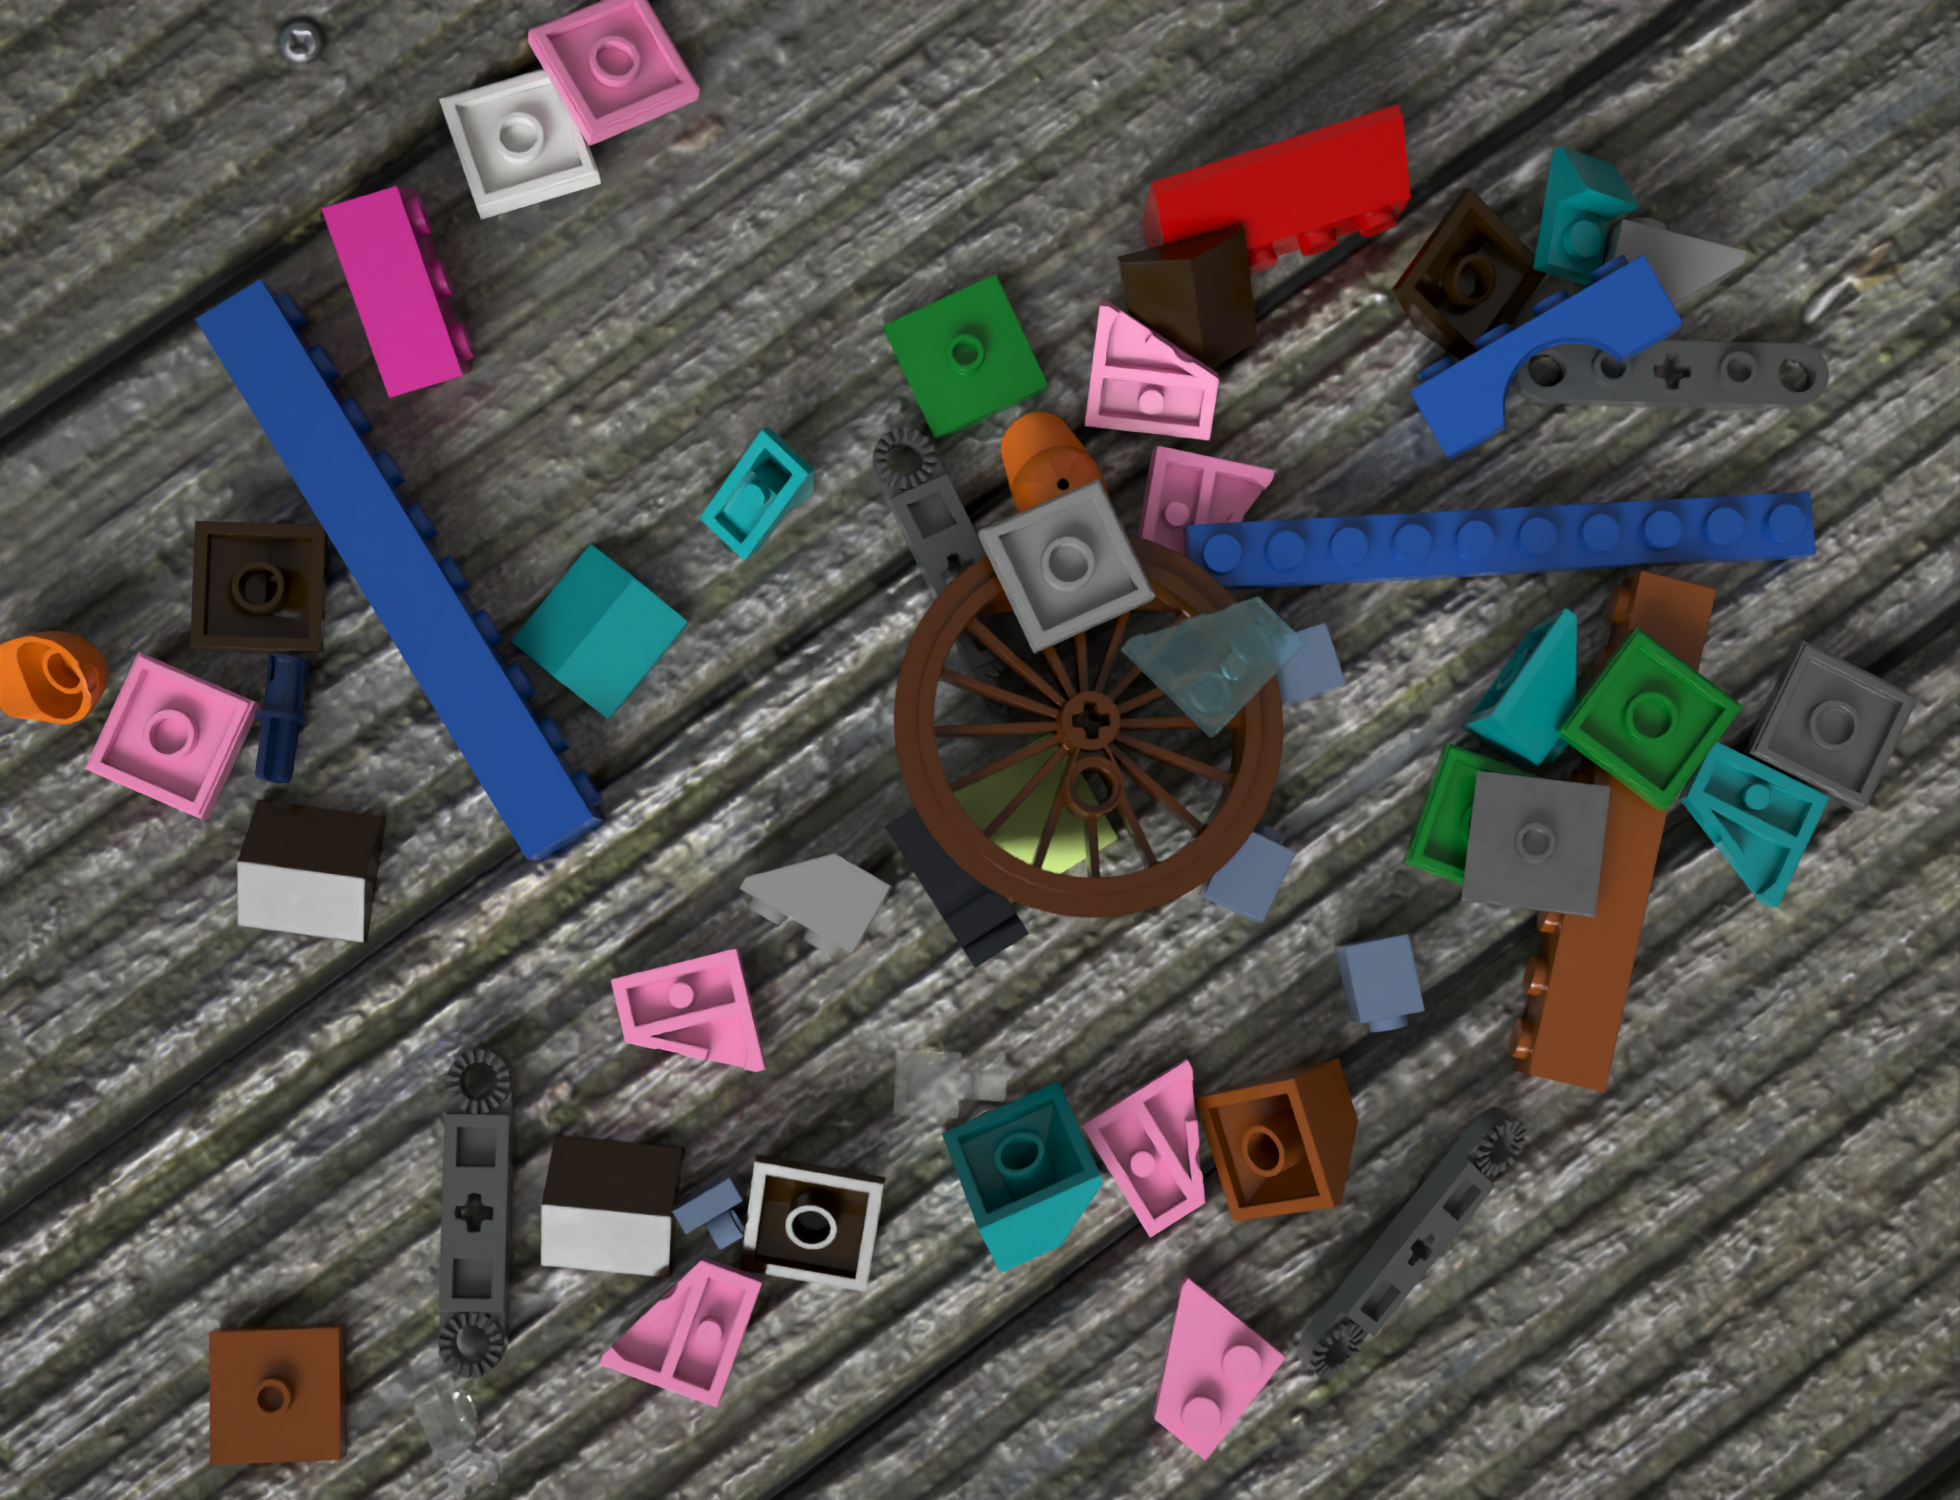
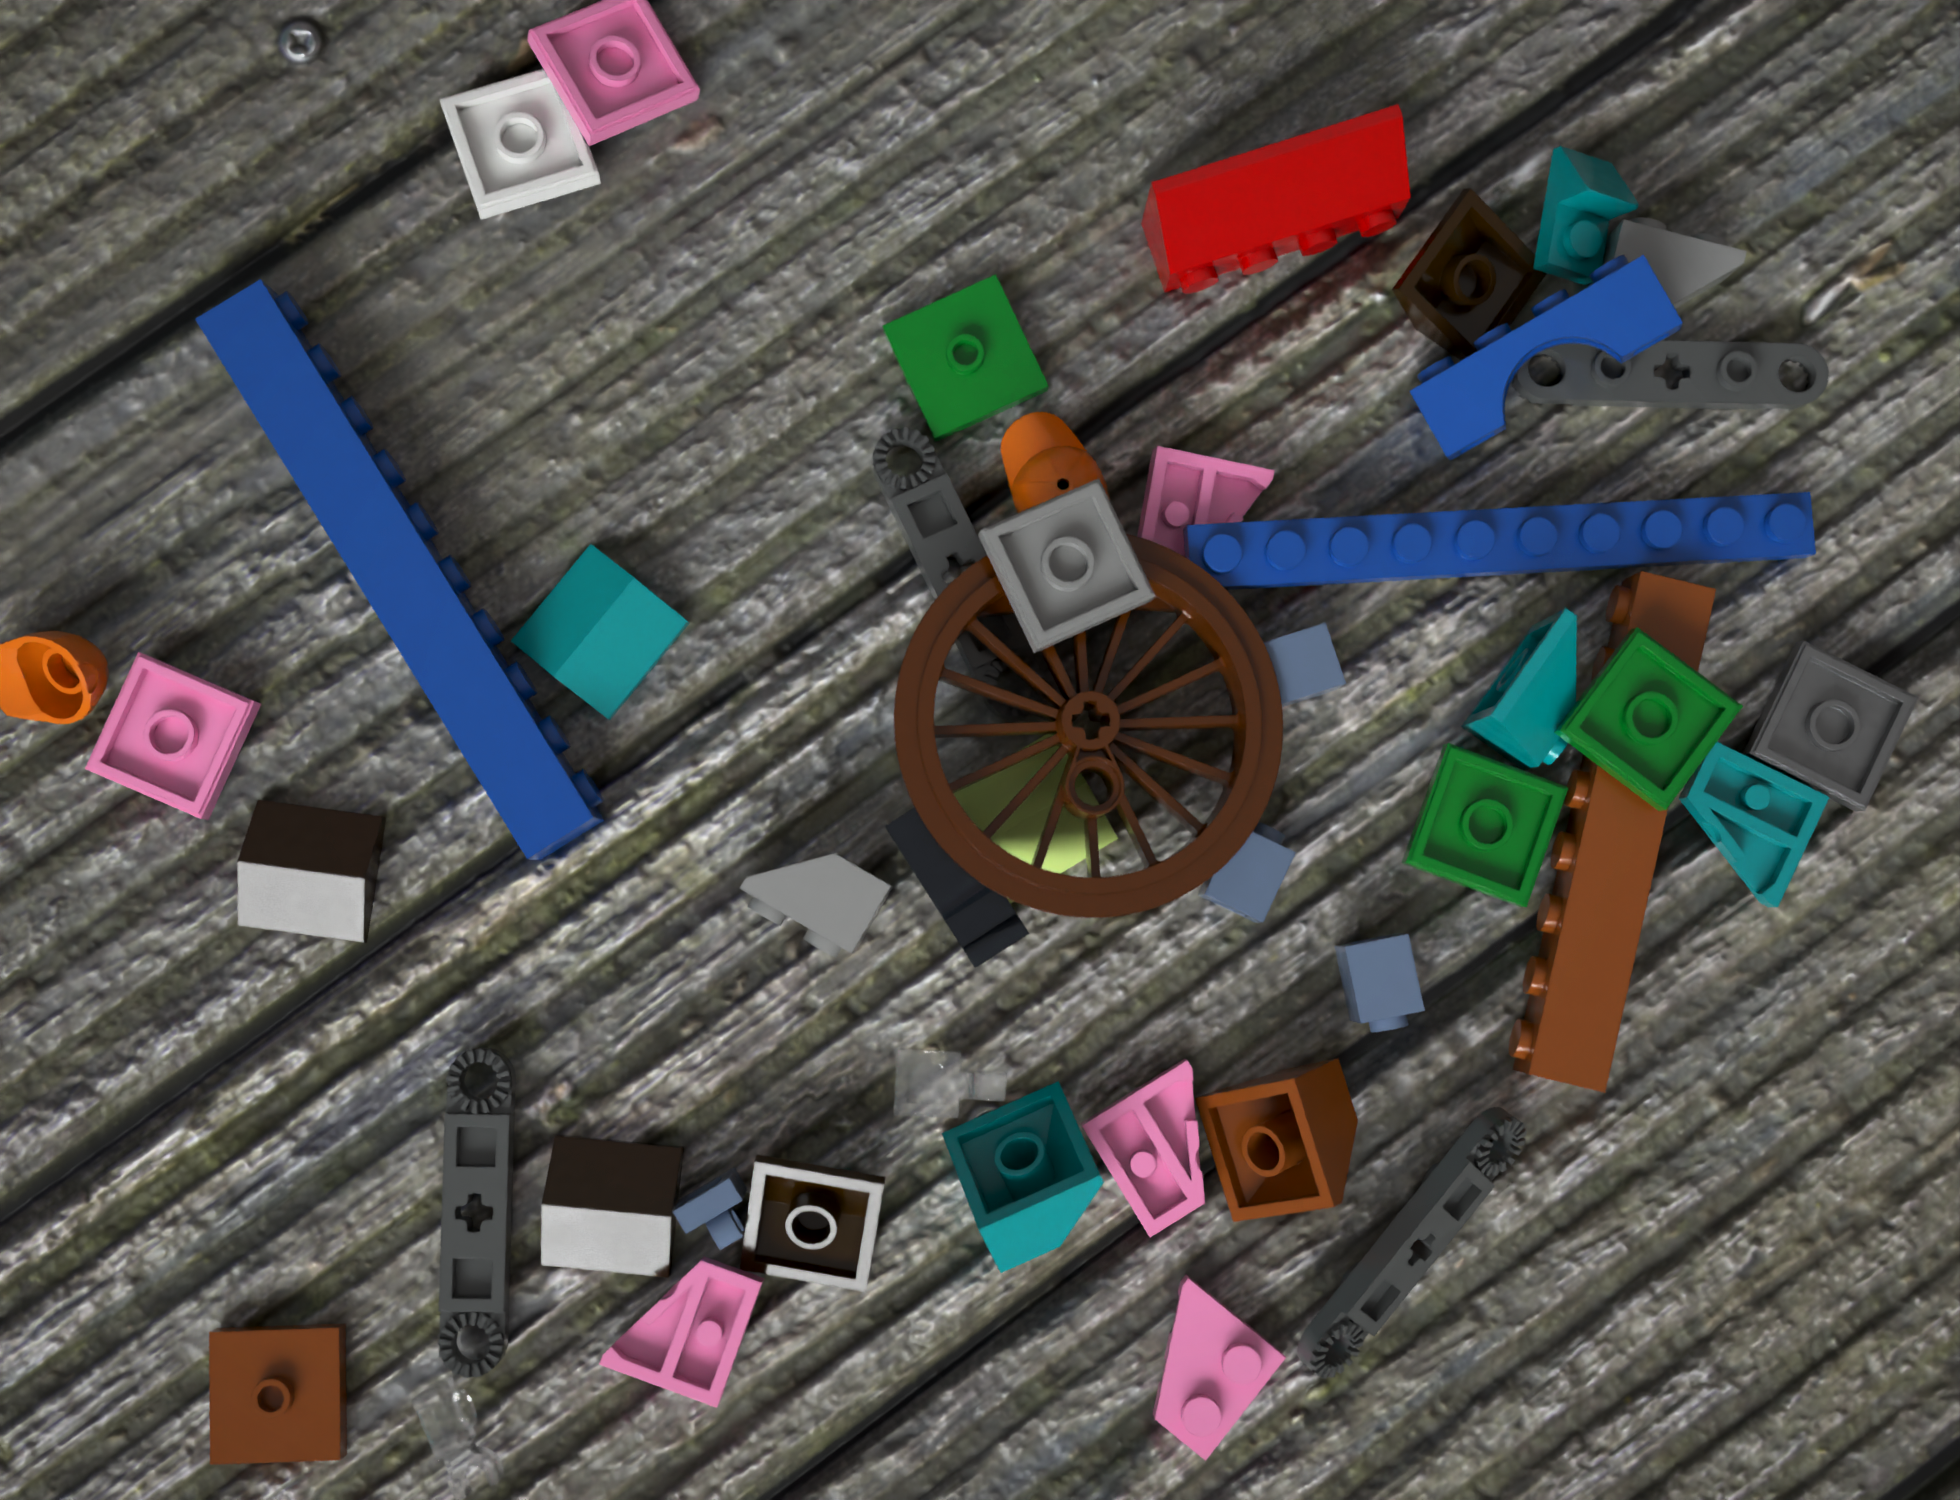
dark brown slope [190,521,328,655] -> none
dark blue axle [255,654,311,784] -> none
dark pink wedge [321,186,475,398] -> none
bright pink wing [611,948,767,1072] -> none
teal slope [699,426,815,561] -> none
bright pink wing [1085,301,1219,441] -> none
dark brown slope [1117,224,1258,369] -> none
clear light blue wing [1121,596,1306,738] -> none
flat silver plate [1461,771,1611,918] -> none

